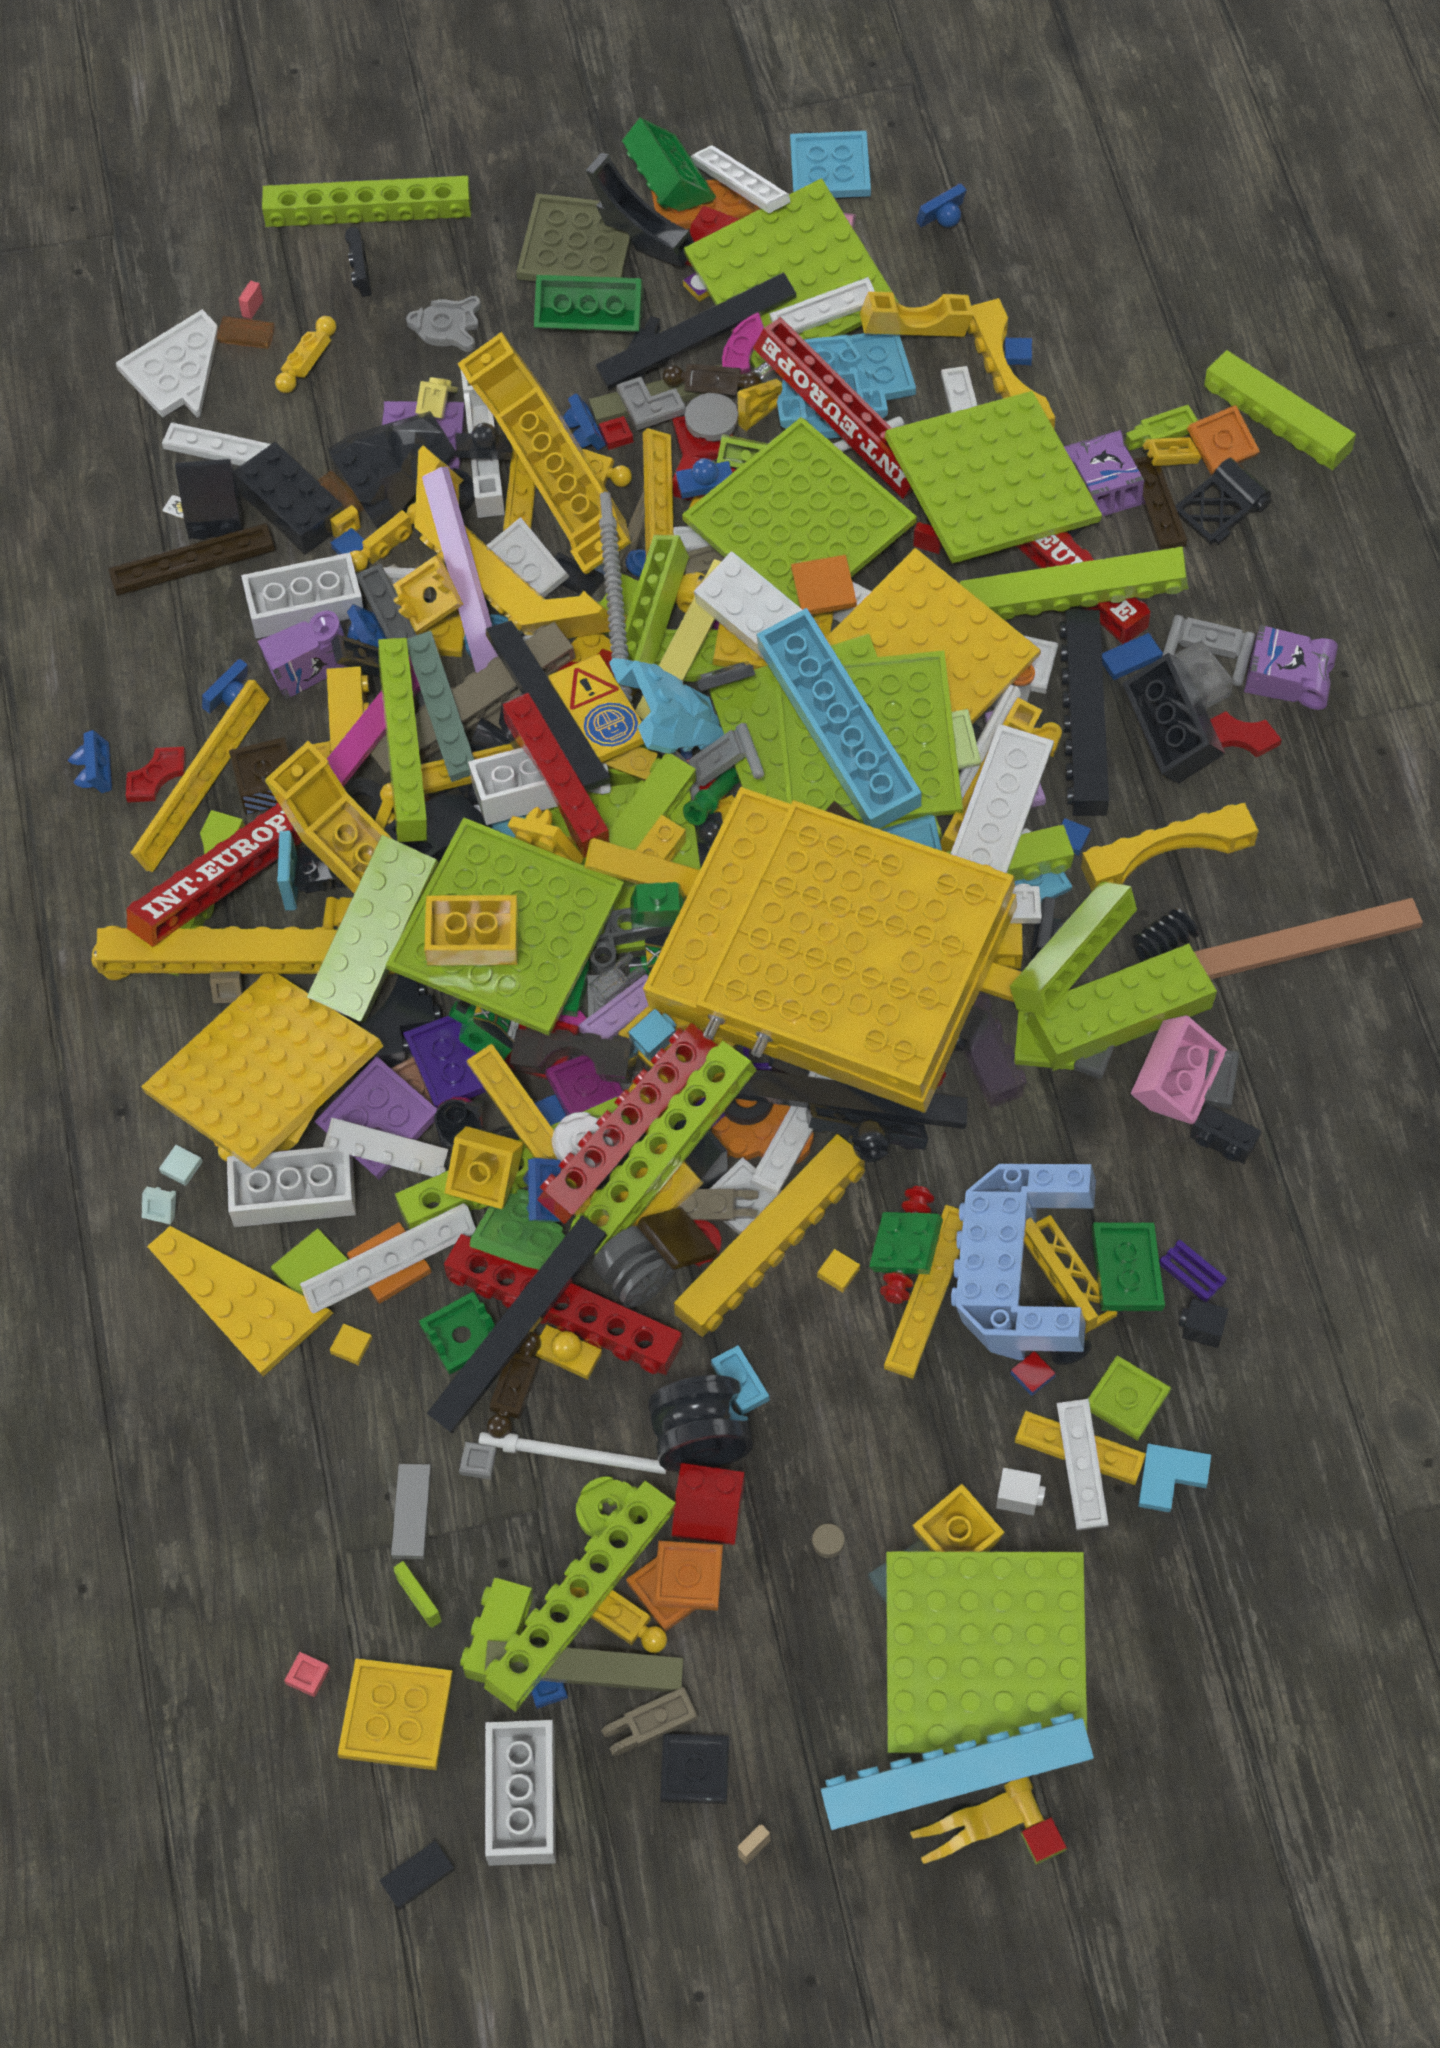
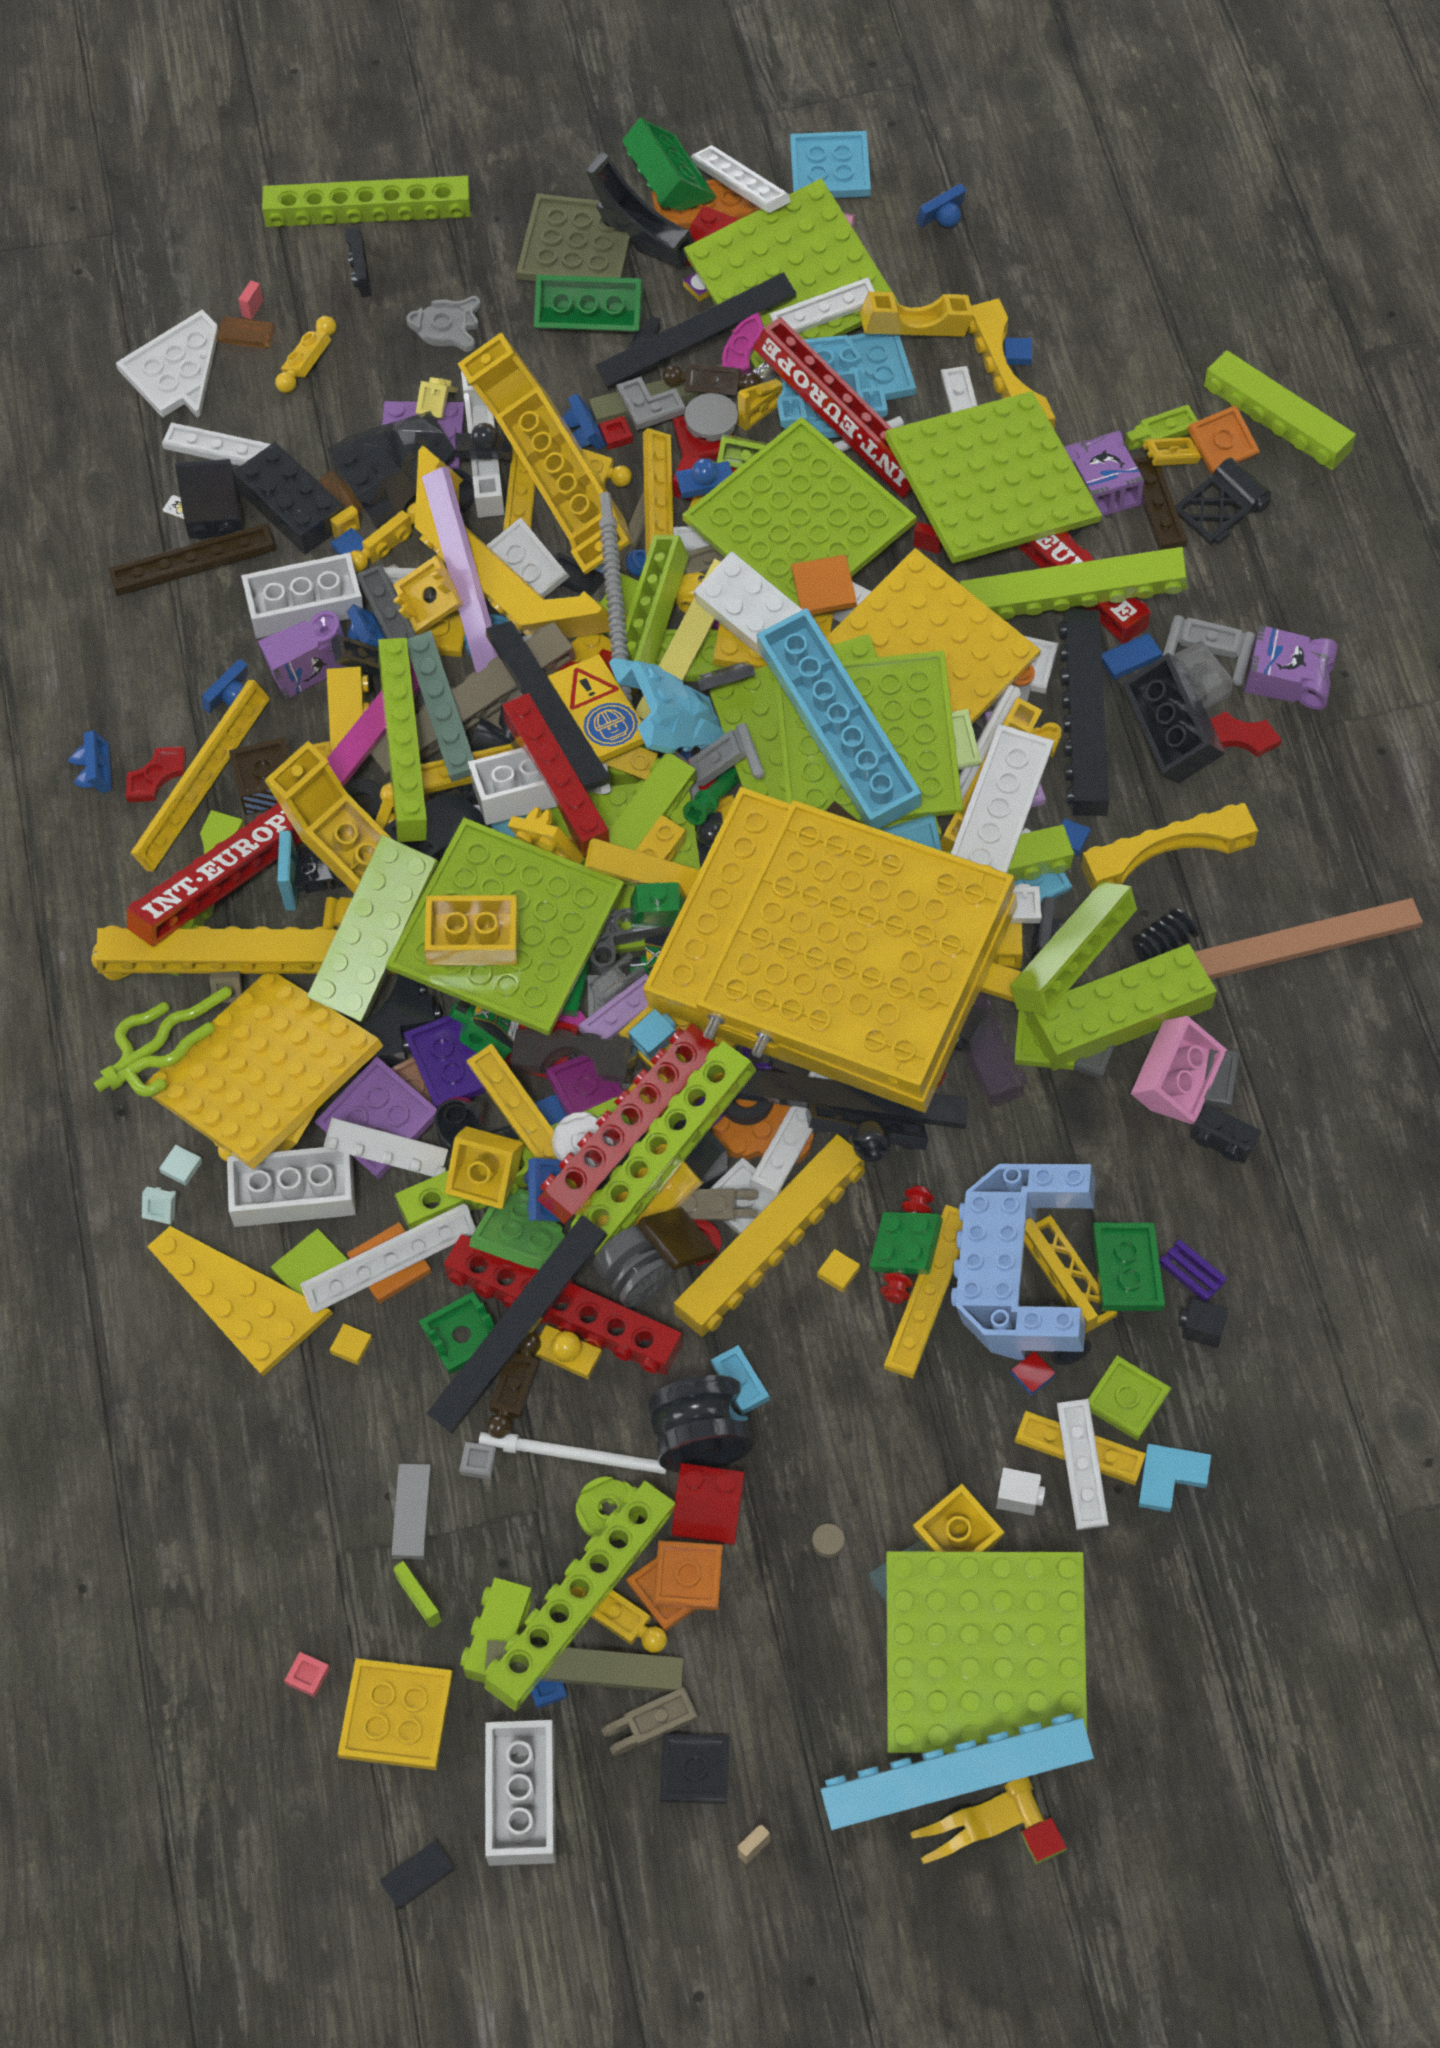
none -> lime plant [93,986,232,1097]

